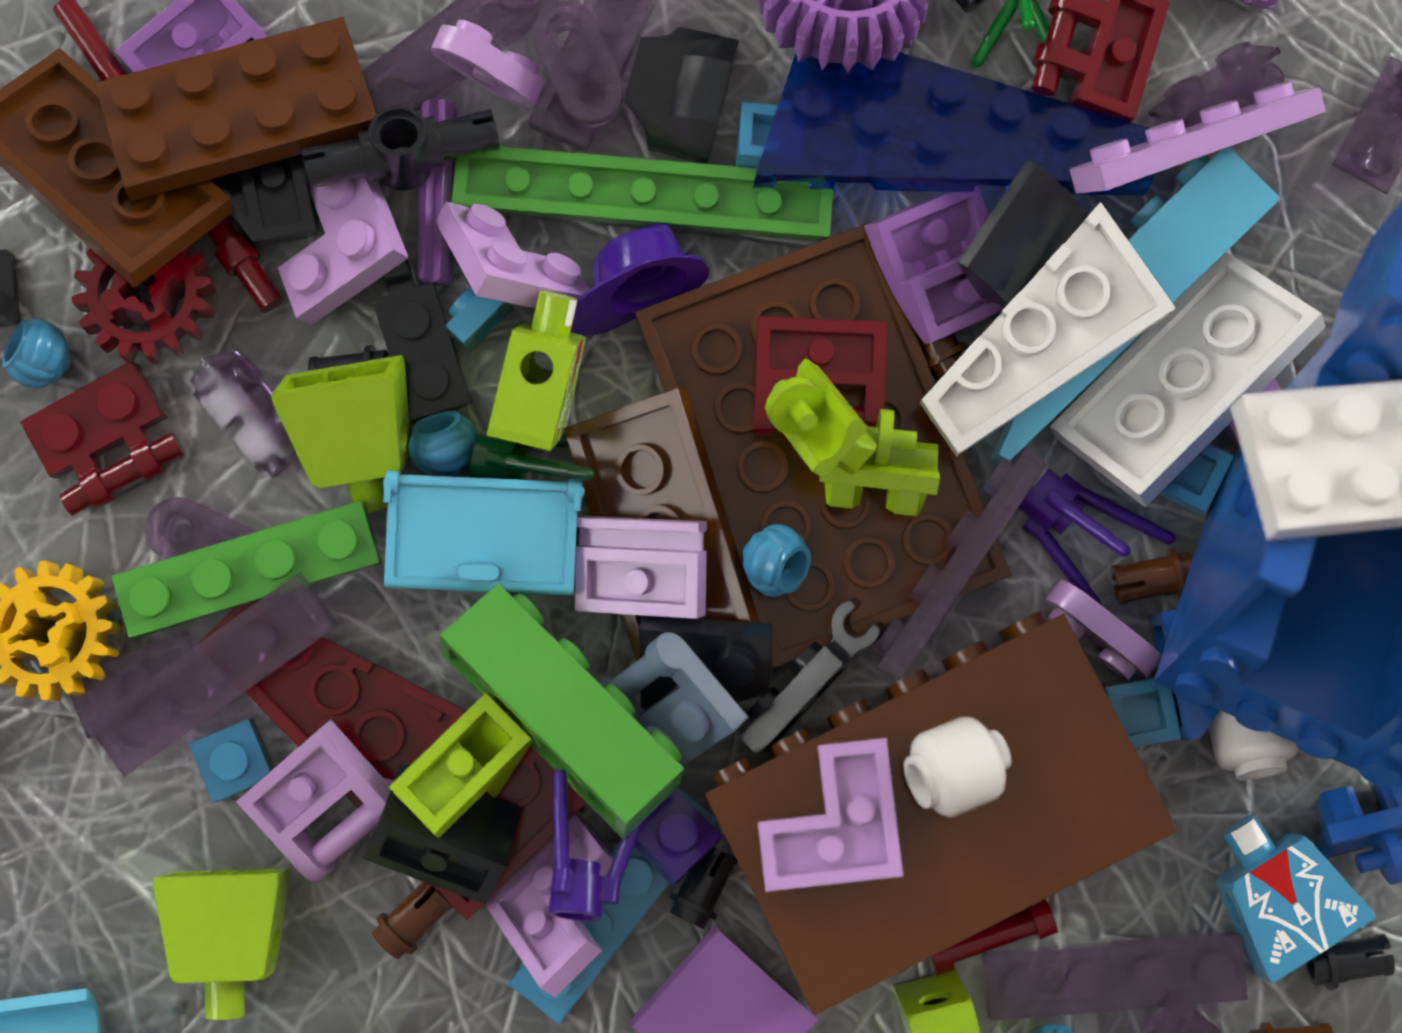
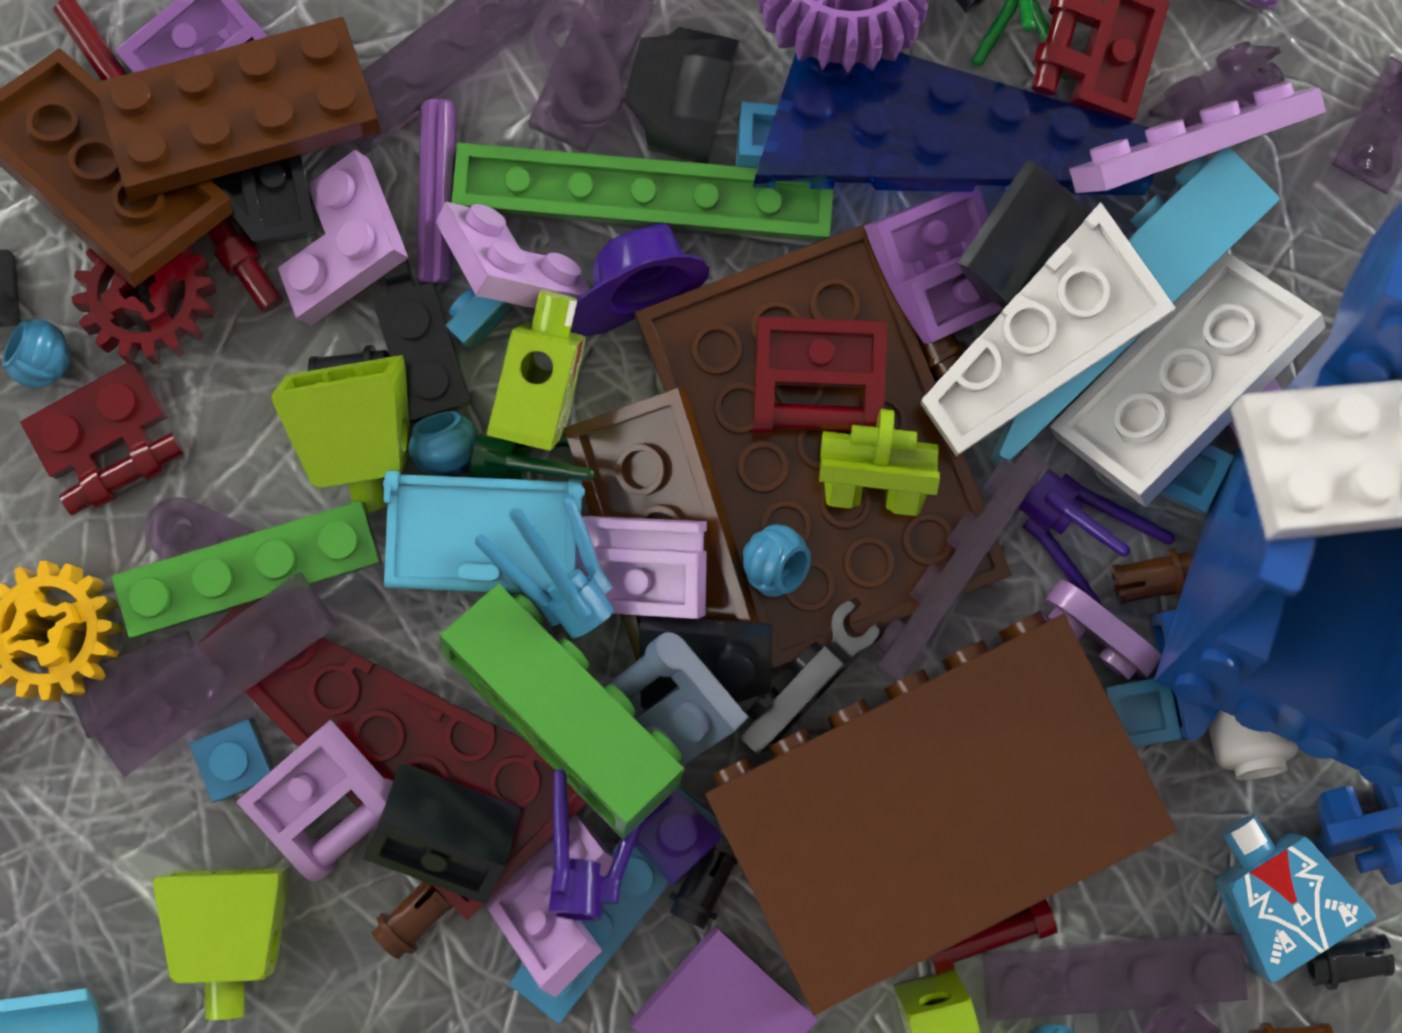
clear purple hinge [190,350,296,478] -> none
black pin [301,106,500,191] -> none
lime slope [389,693,533,838] -> none
lavender plate [430,20,546,109] -> none
lavender plate [758,738,903,892] -> none
lime hips [765,358,877,479] -> none
white head [904,717,1011,817] -> none
none -> dark azure plant [475,497,614,639]

